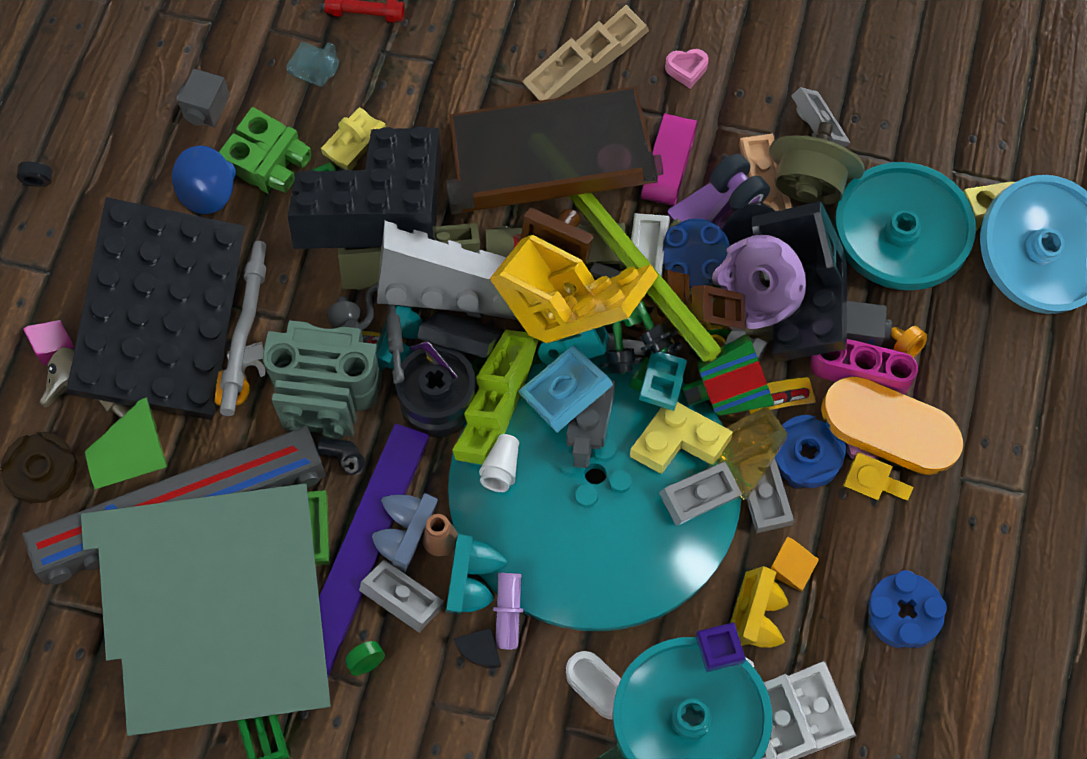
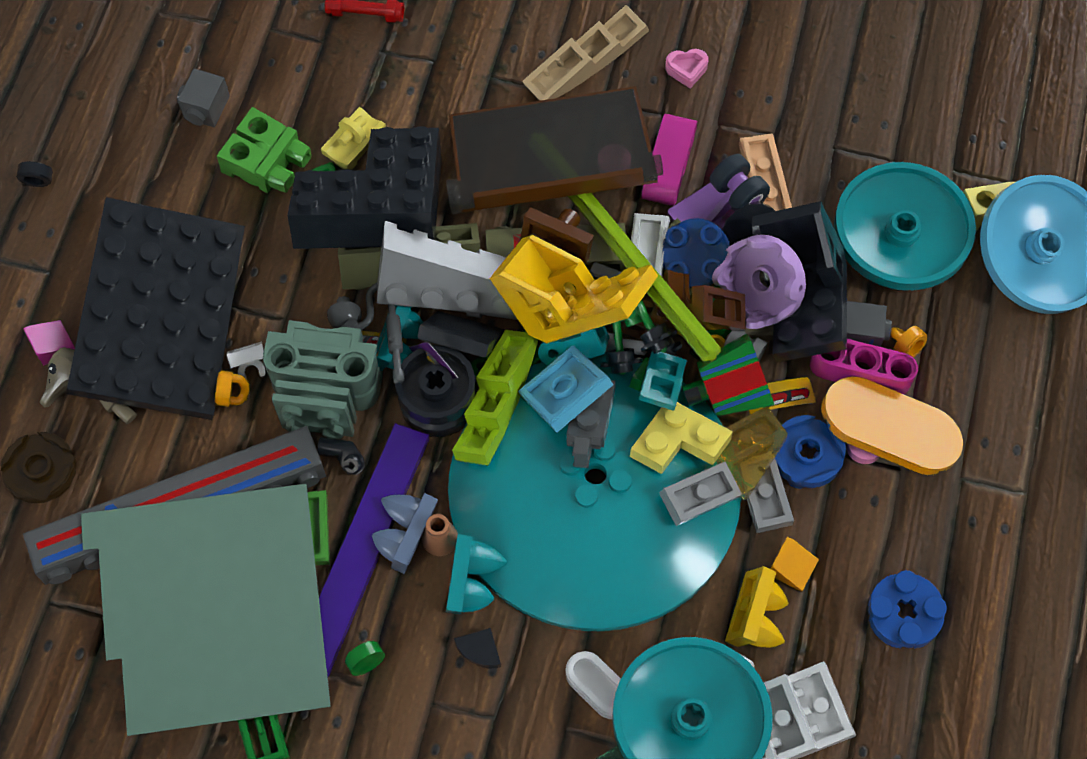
bright green slope [85,397,167,489] -> none
blue dish [172,146,236,214] -> none
light grey bar [220,241,266,416] -> none
clear light blue bracket [286,41,339,87] -> none
light grey plate [359,560,444,633] -> none
white cone [479,434,519,492] -> none
lavender axle [493,573,524,650] -> none
dark purple tile [695,622,746,673] -> none
olive piece [769,122,865,205] -> none
light grey plate [791,87,851,147] -> none
yellow plate [843,452,914,501] -> none

